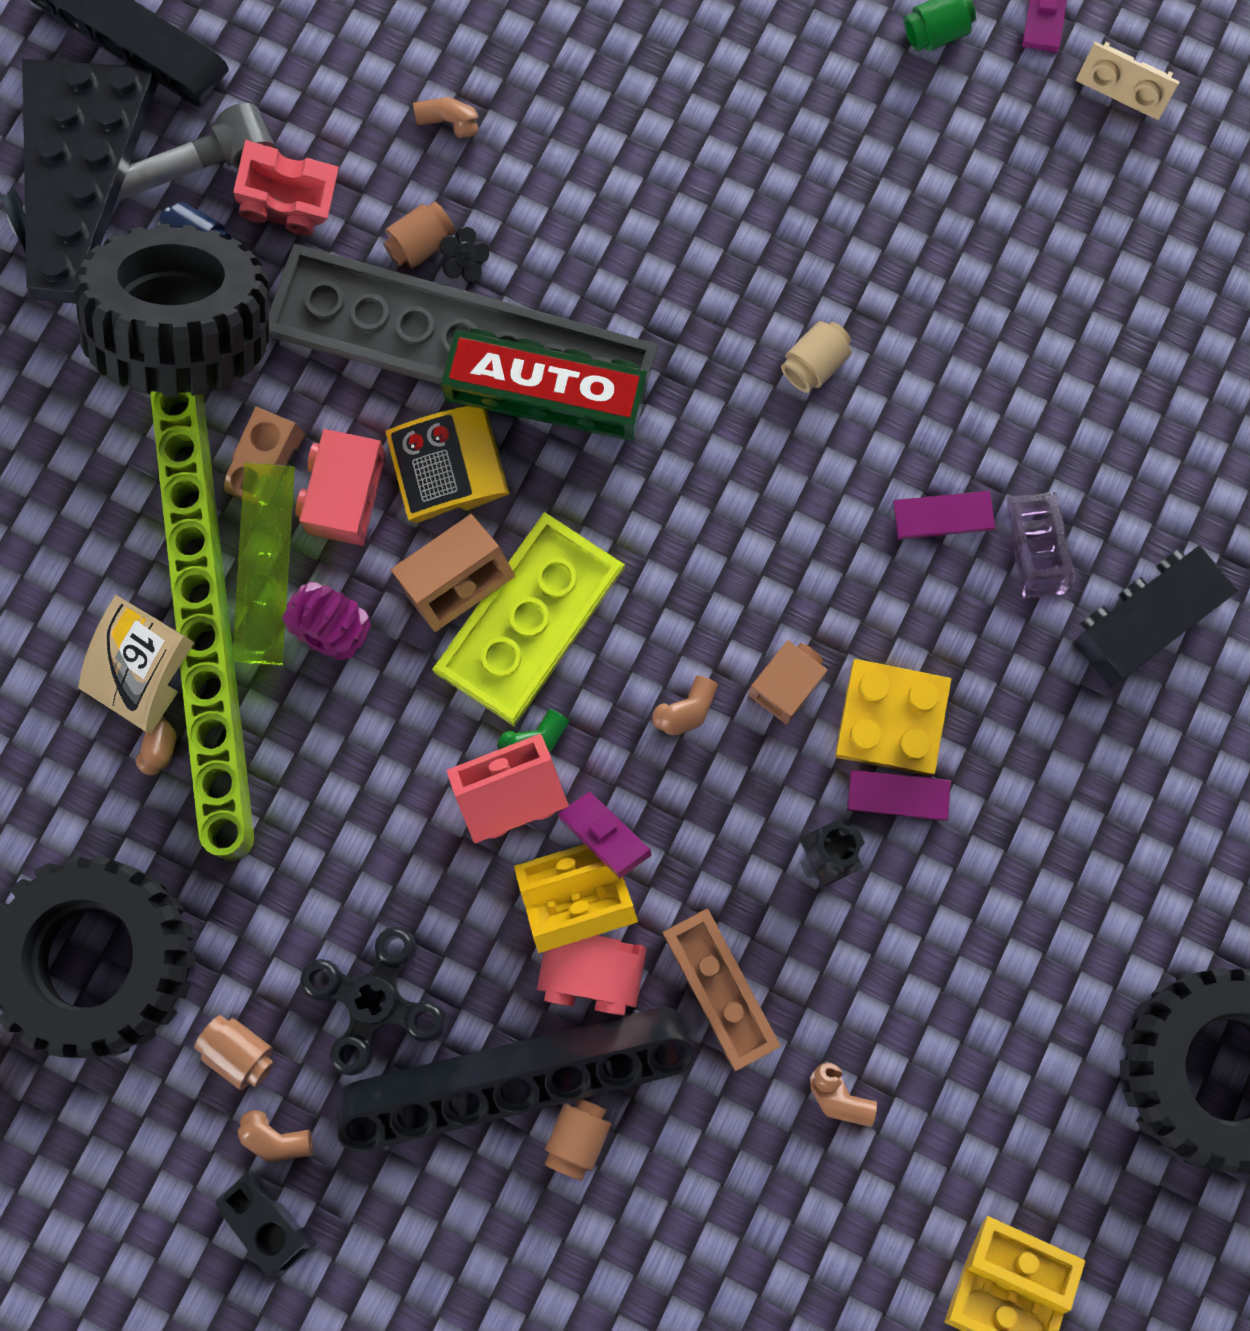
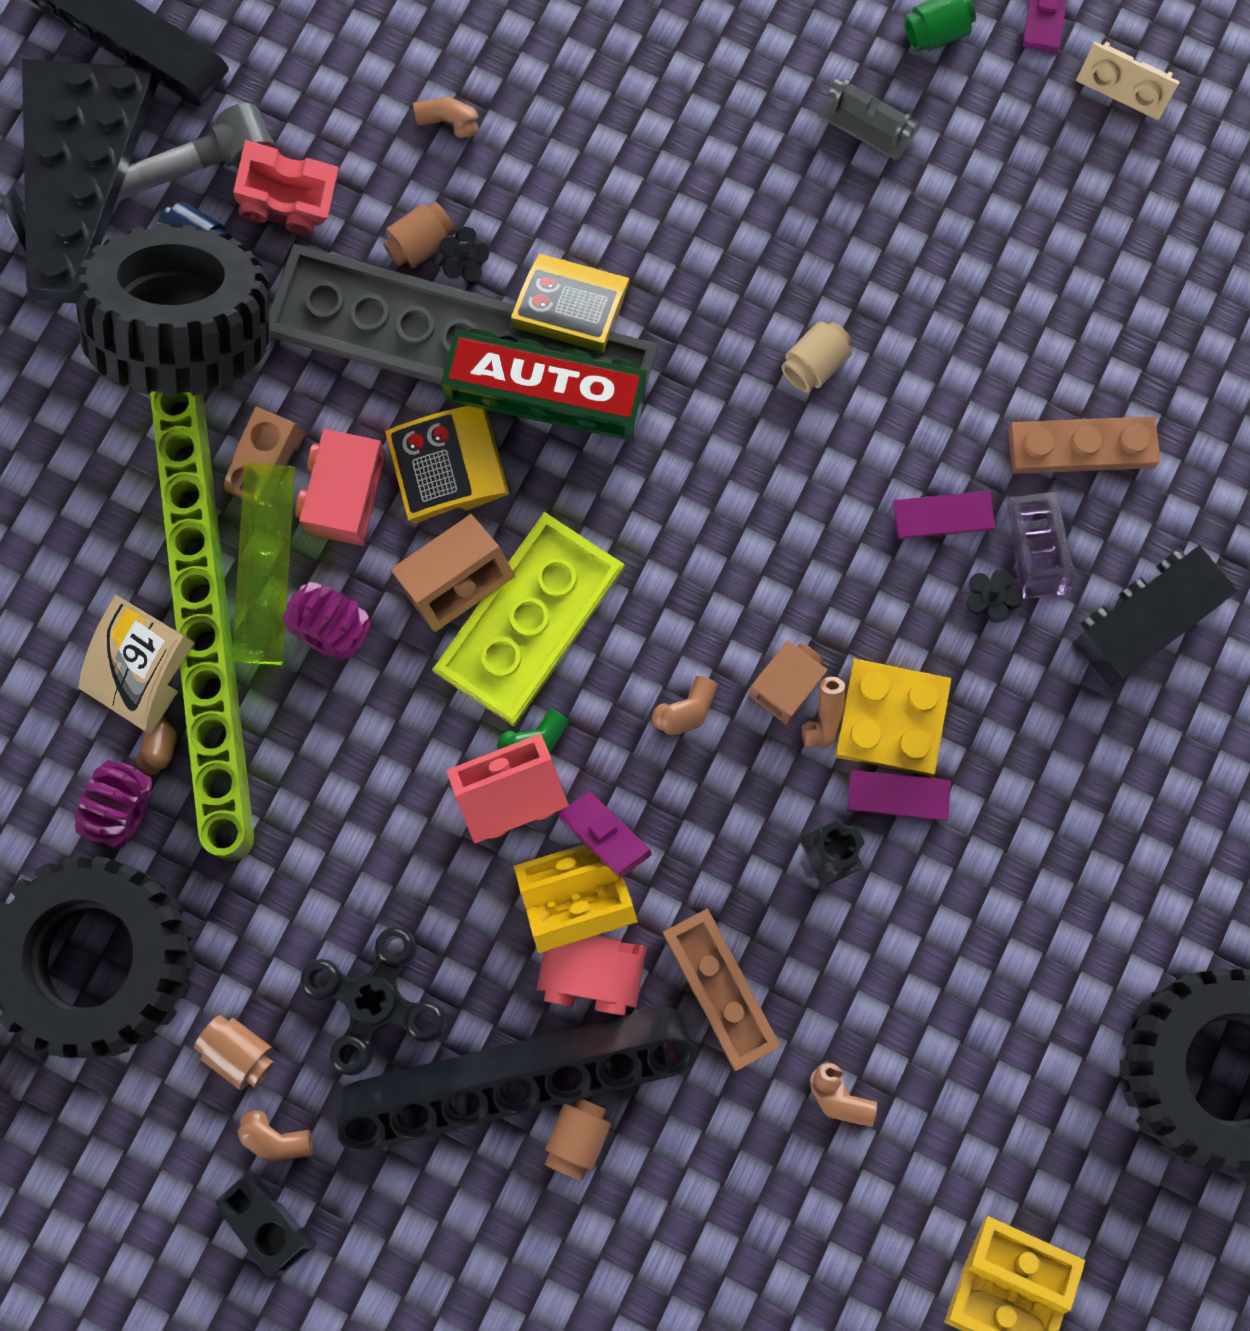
none -> magenta gear [74,760,152,850]
none -> slope [511,254,630,353]
none -> nougat arm [802,677,845,749]
none -> dark grey hinge [818,78,921,162]
none -> black plant [966,569,1023,623]
none -> nougat plate [1008,416,1160,474]

